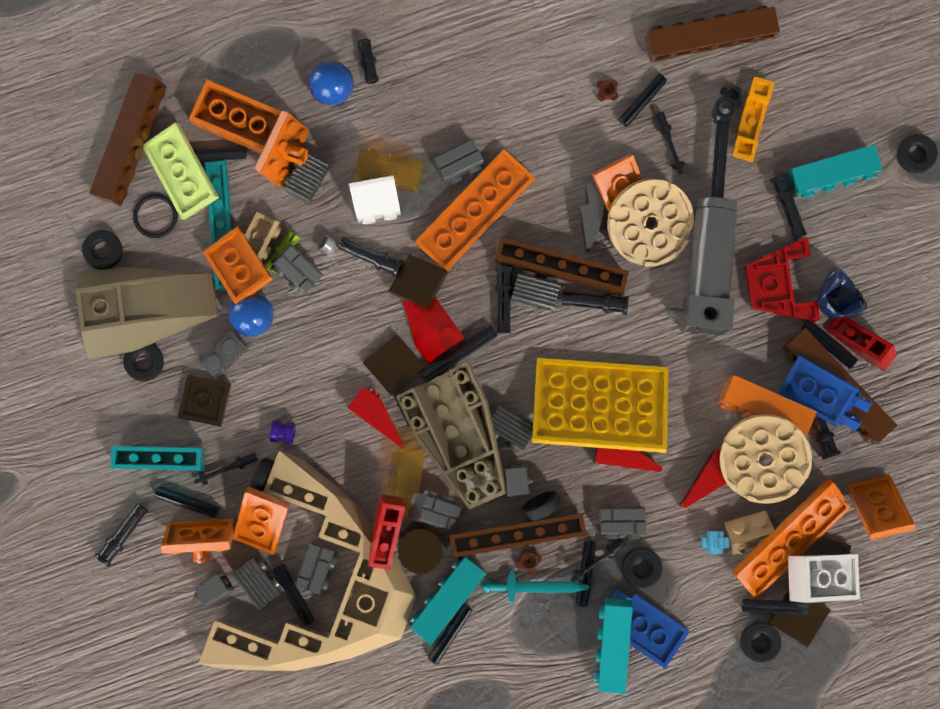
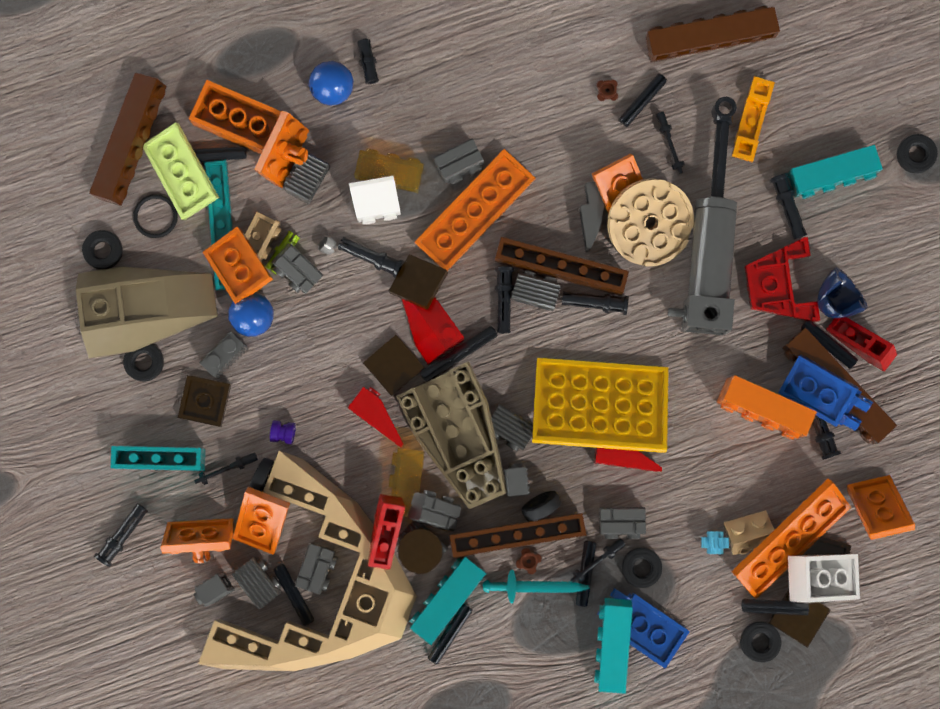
black axle [154,486,219,518] -> none
red slope [679,449,727,508] -> none
black plate [720,87,742,108] -> none
tan plate [720,414,812,503] -> none

